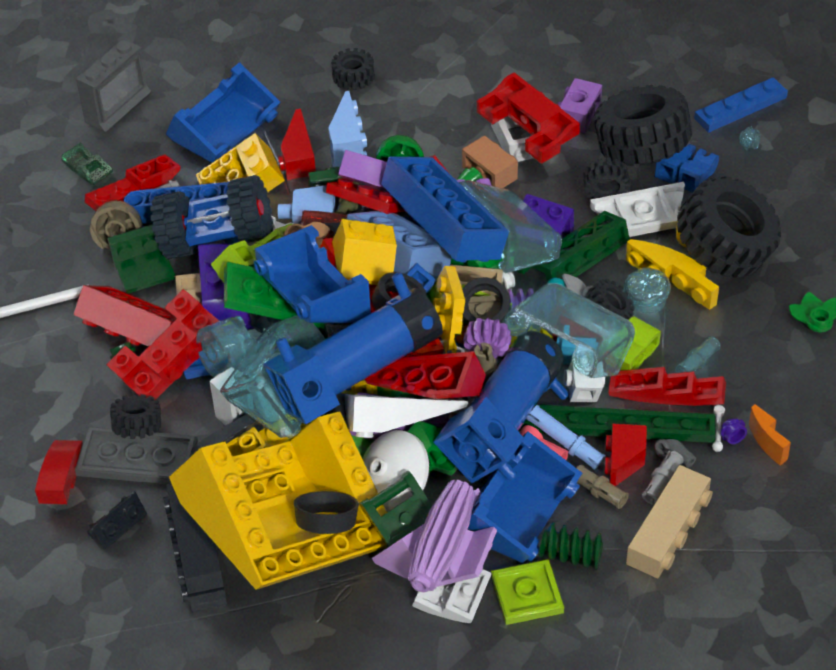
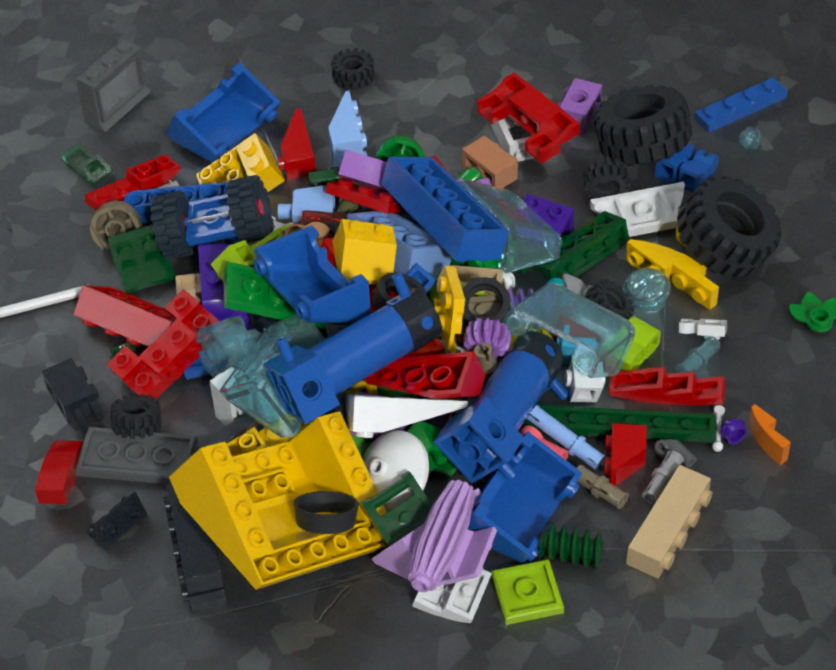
none -> black hinge [42,358,103,429]
none -> white plate [679,319,727,340]

